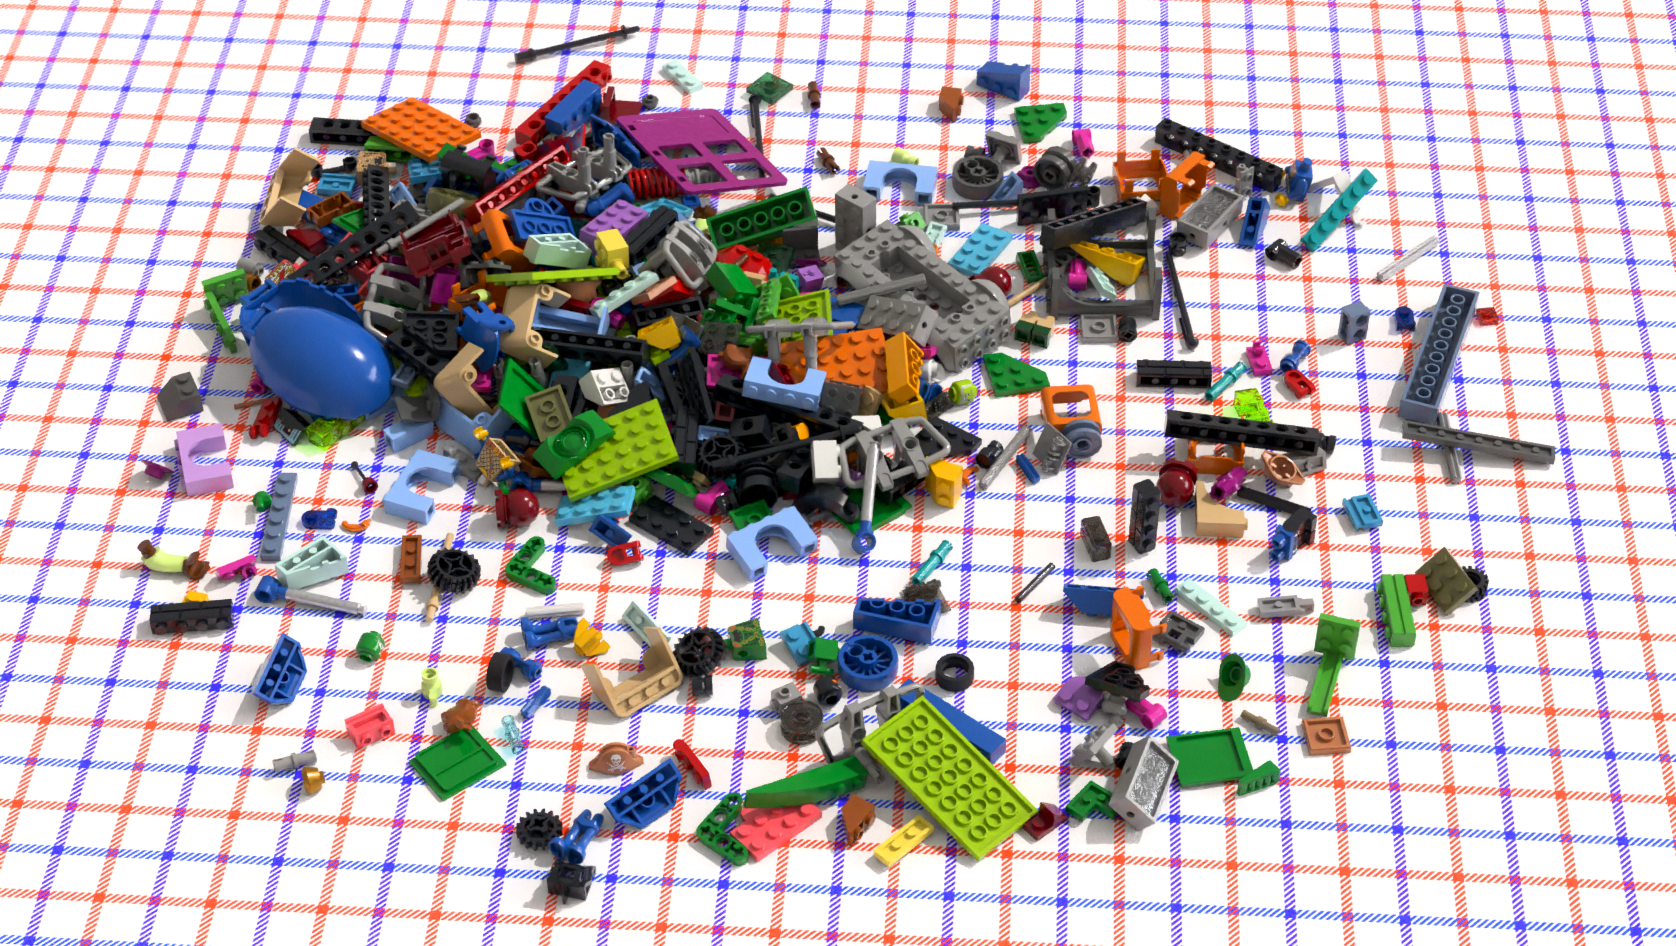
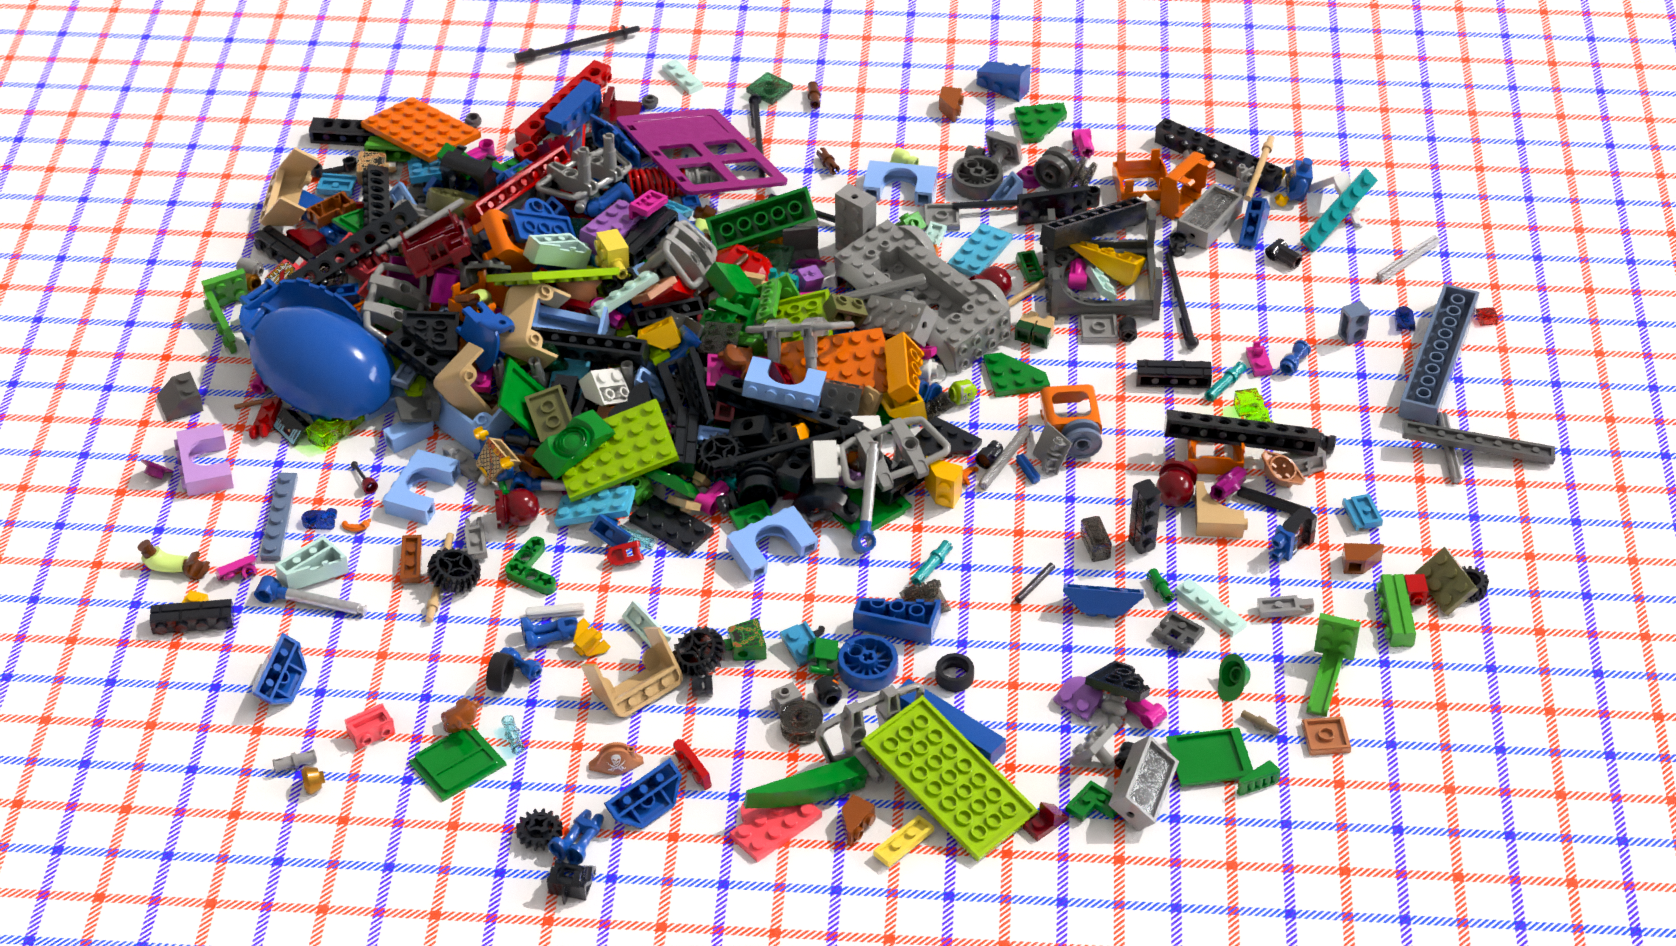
green plate [252,491,272,512] -> none
green head [356,631,385,662] -> none
yellowish green piece [421,667,443,708] -> none
blue axle [520,685,551,719] -> none
green beam [696,792,749,866] -> none
orange piece [1110,586,1167,670] -> none
red plate [1284,370,1316,399] -> none
none -> light grey hinge [464,517,488,559]
none -> clear light blue pin [619,524,655,550]
none -> dark pink bracket [628,189,668,220]
none -> tan plate [667,495,701,513]
none -> olive brick [823,293,868,328]
none -> tan bar [1244,135,1275,201]
none -> dark orange slope [1342,543,1384,574]

